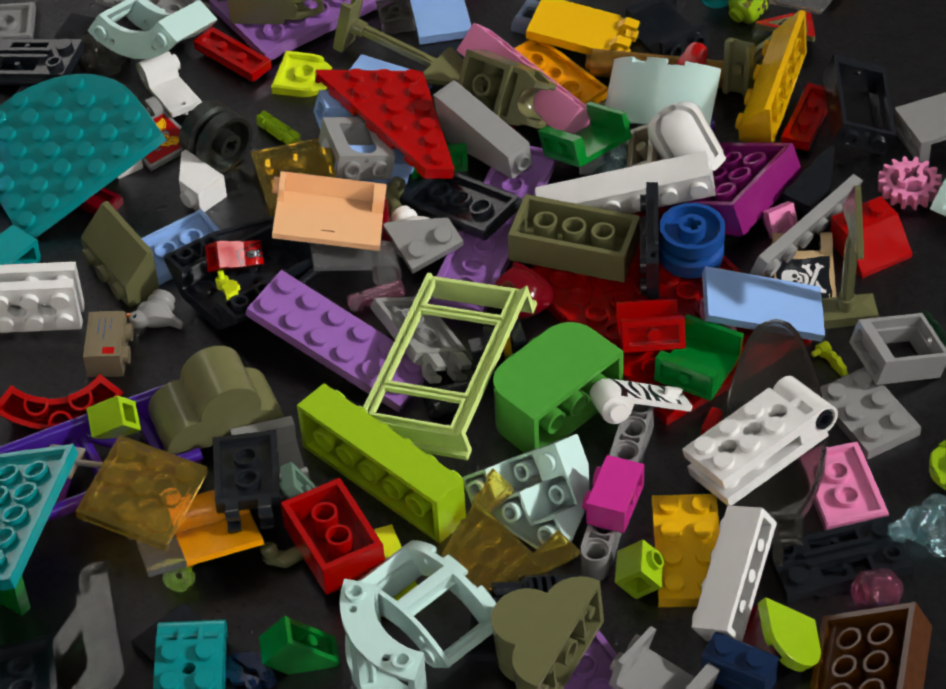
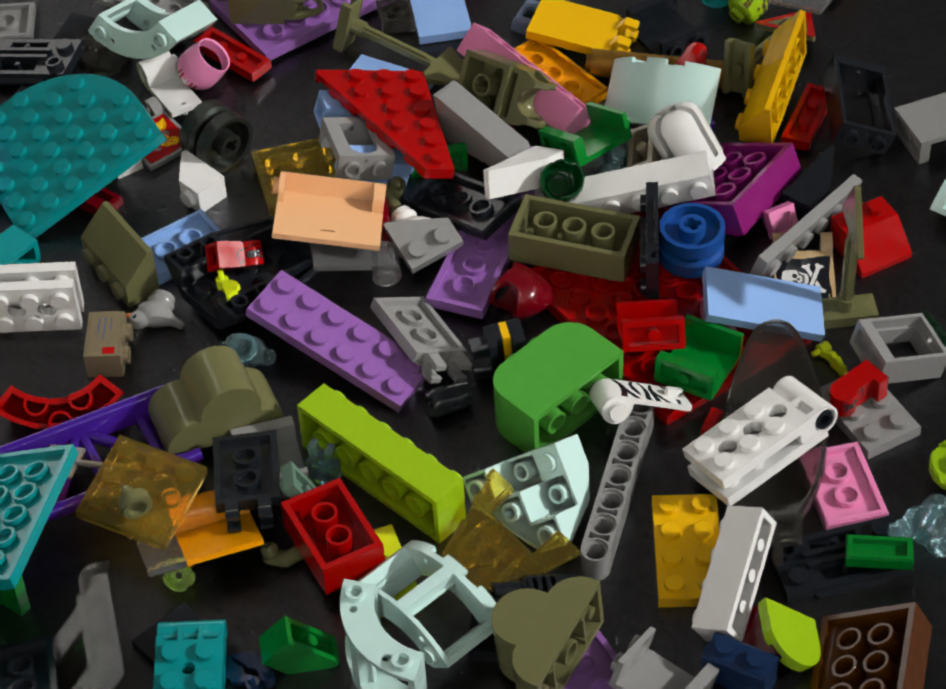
lime brick [86,395,141,439] -> none
lime axle [255,111,302,148] -> none
neon yellow tile [271,51,332,97] -> none
clear pink axle [347,280,405,312] -> none
yellowish green piece [363,272,537,460] -> none
dark pink brick [582,455,644,534] -> none
lime brick [615,539,664,599] -> none
clear pink head [851,568,903,610] -> none
bright pink gear [878,156,942,210] -> none
none -> olive tile [118,484,153,519]
none -> bright pink helmet [177,38,230,90]
none -> clear light blue animal [219,333,276,368]
none -> clear light blue plate [306,438,342,485]
none -> white slope [483,146,564,199]
none -> dark green hair [538,159,585,202]
none -> red leg [829,359,889,417]
none -> green tile [845,534,914,570]

